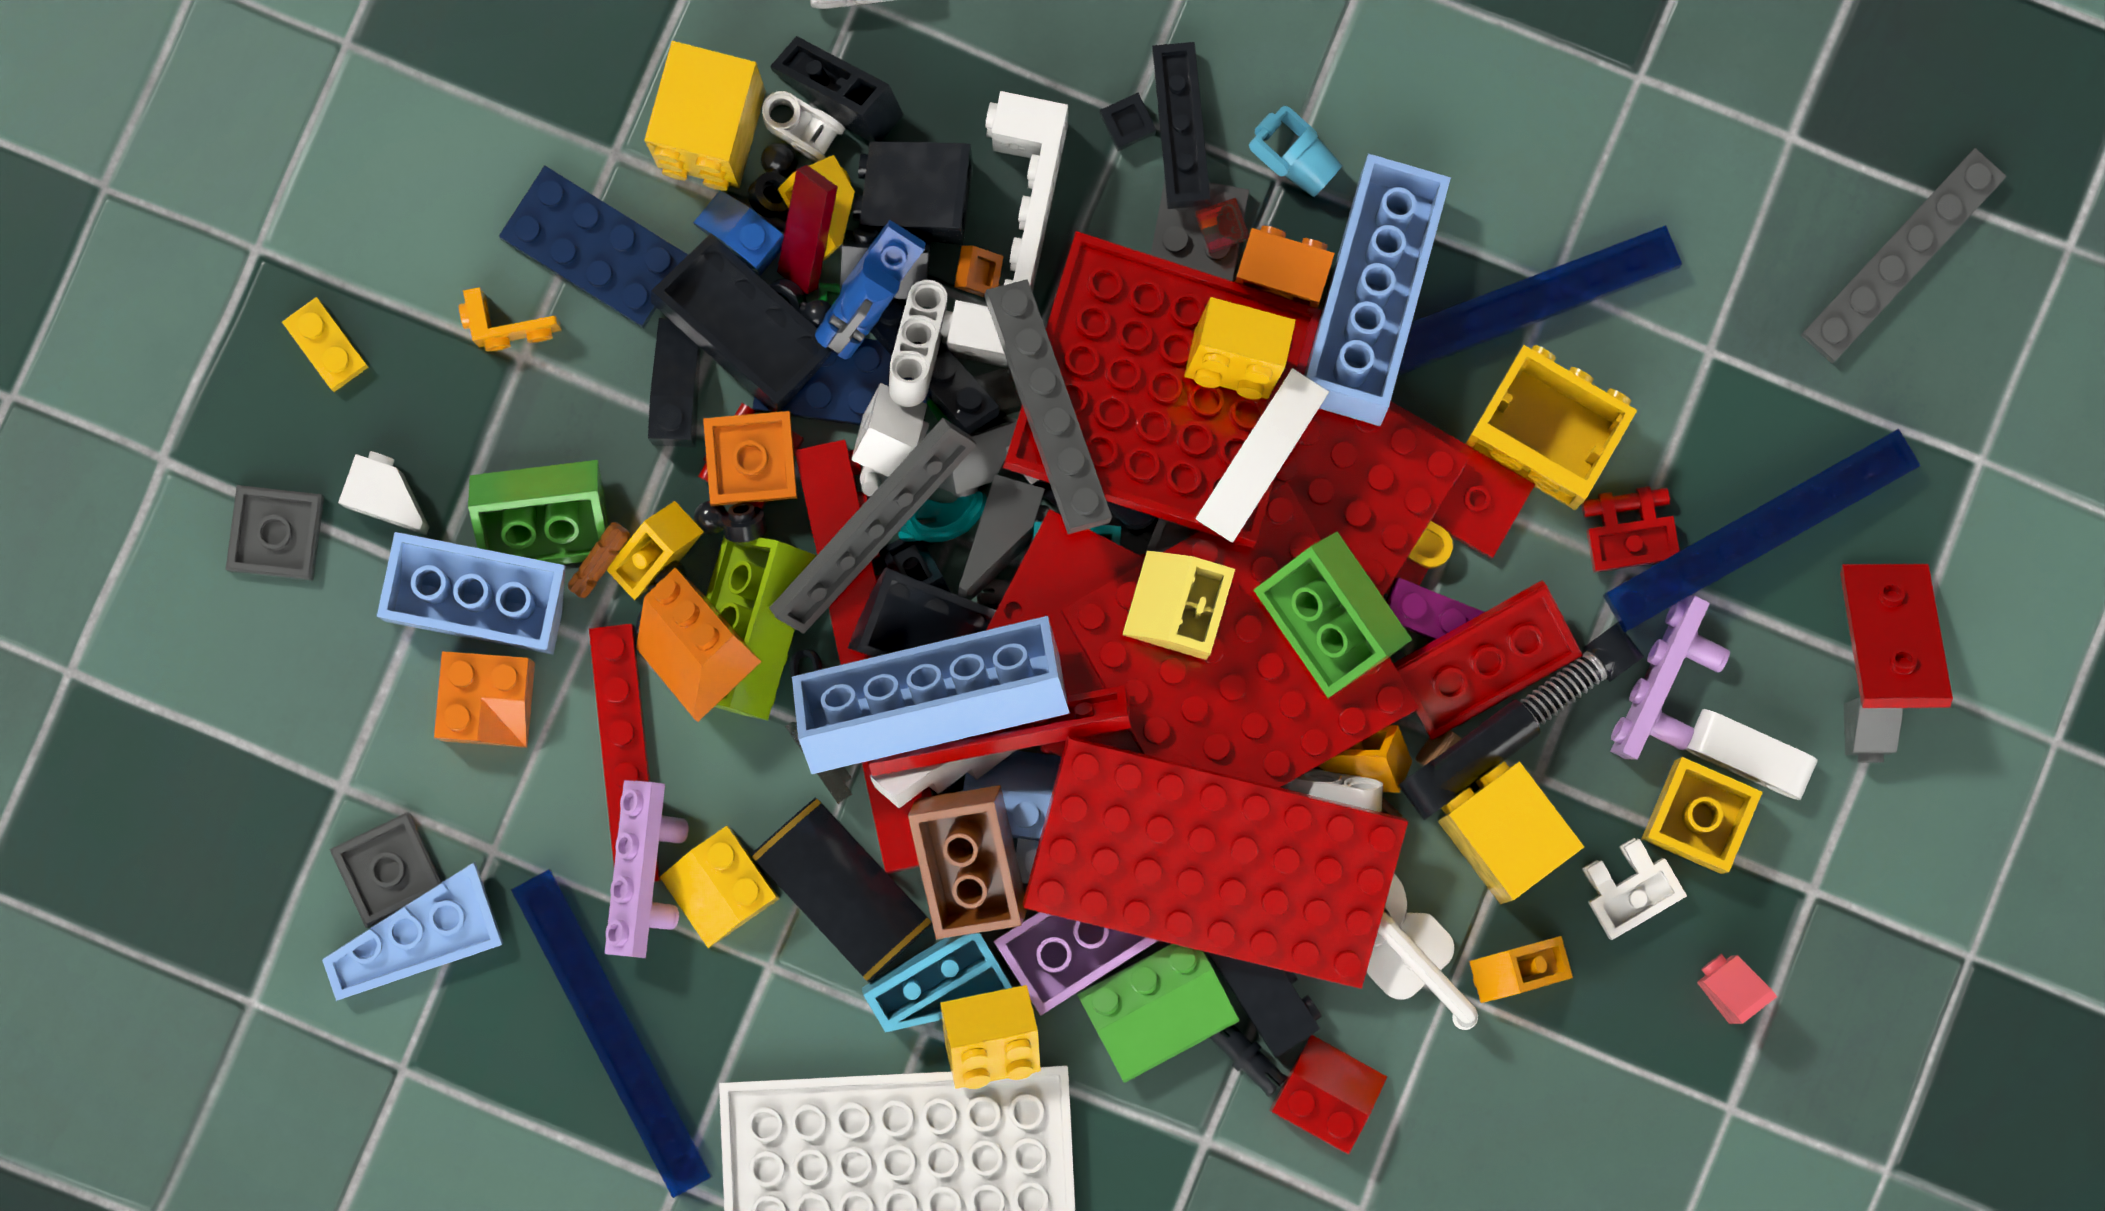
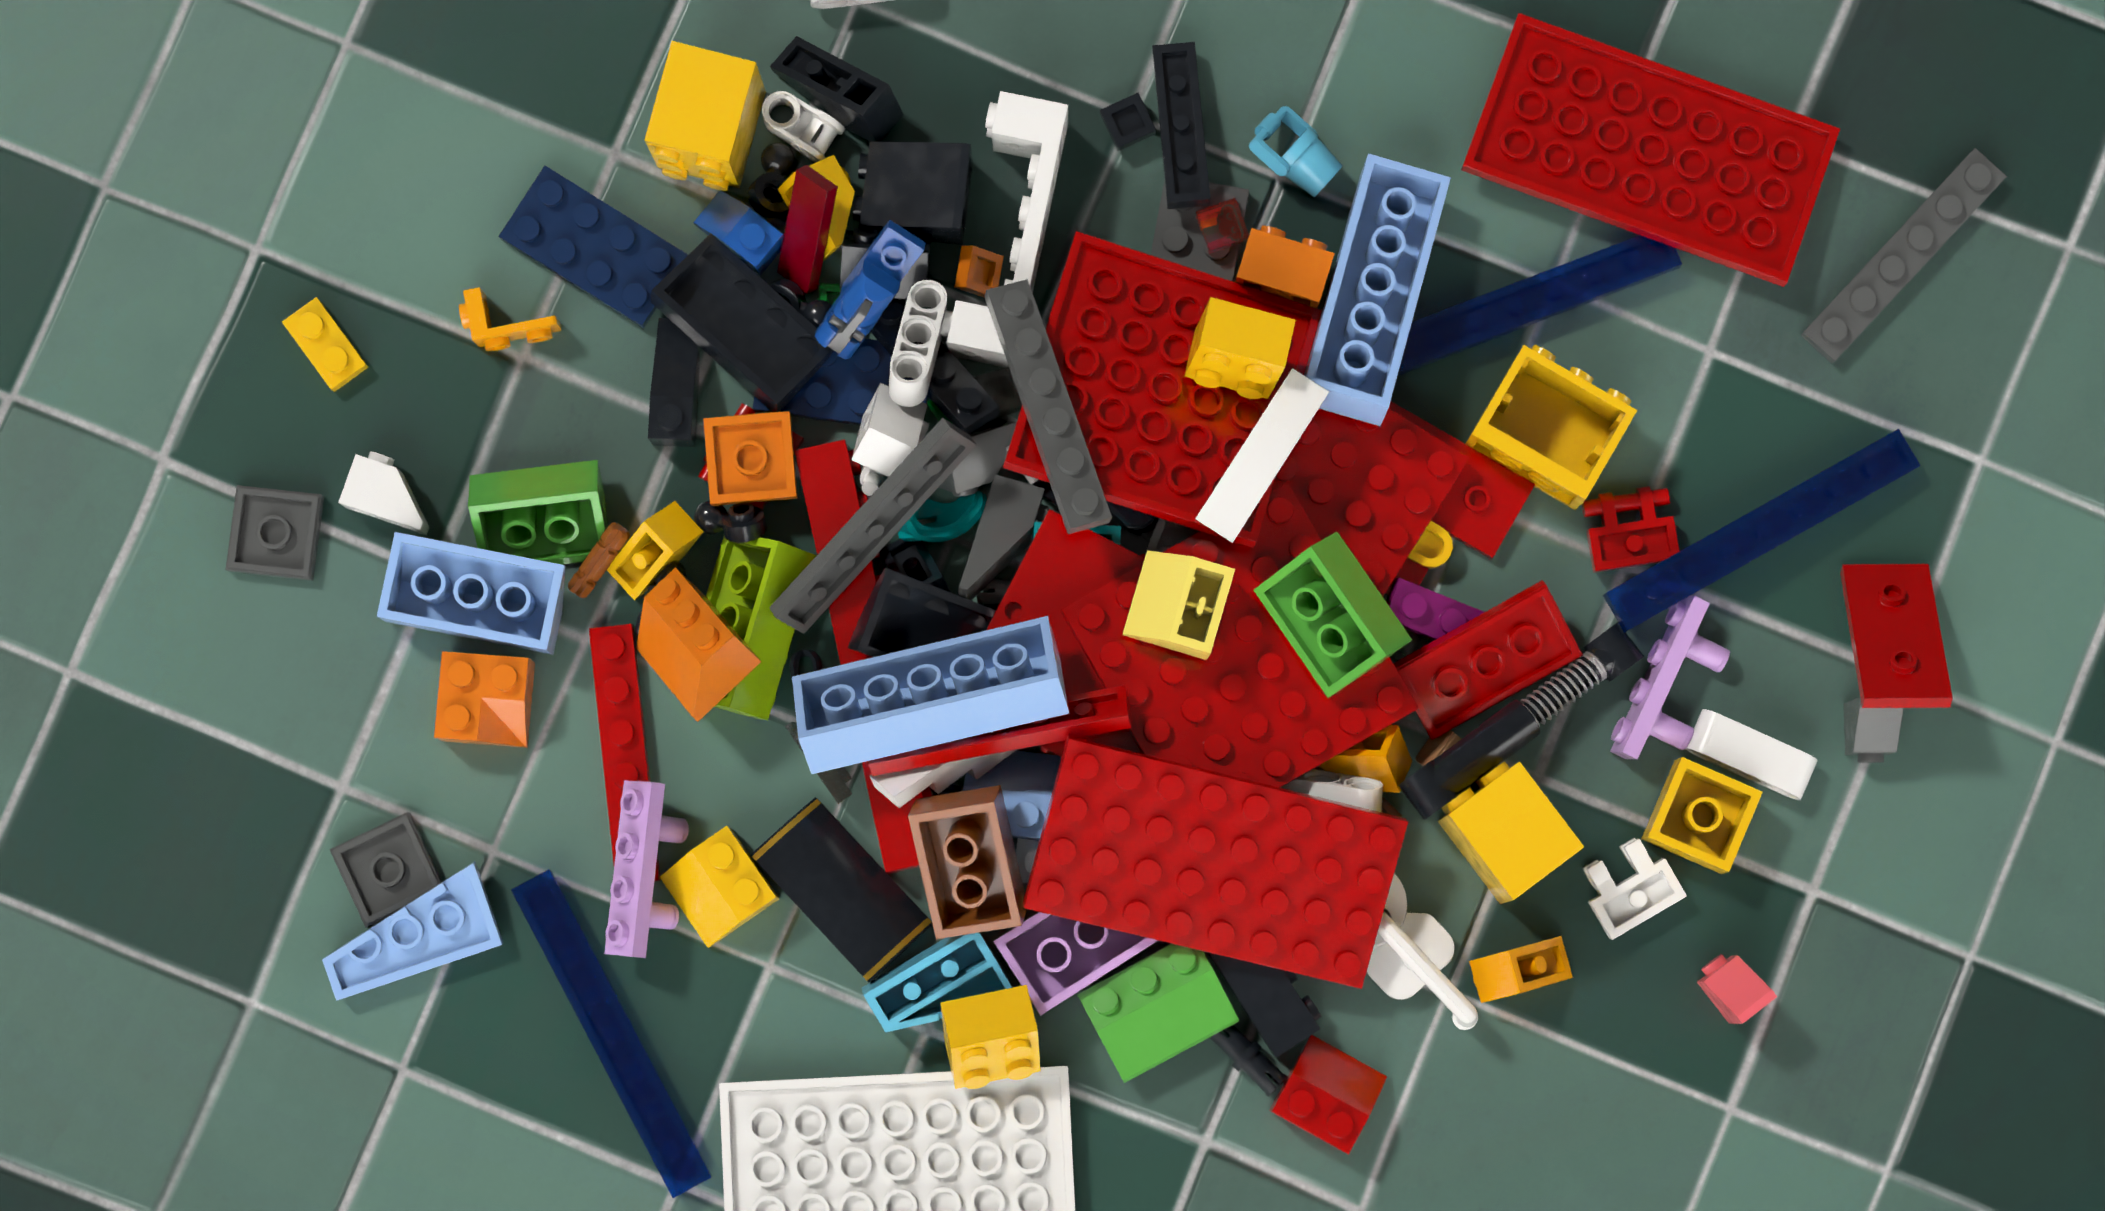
none -> red plate [1461,13,1840,287]

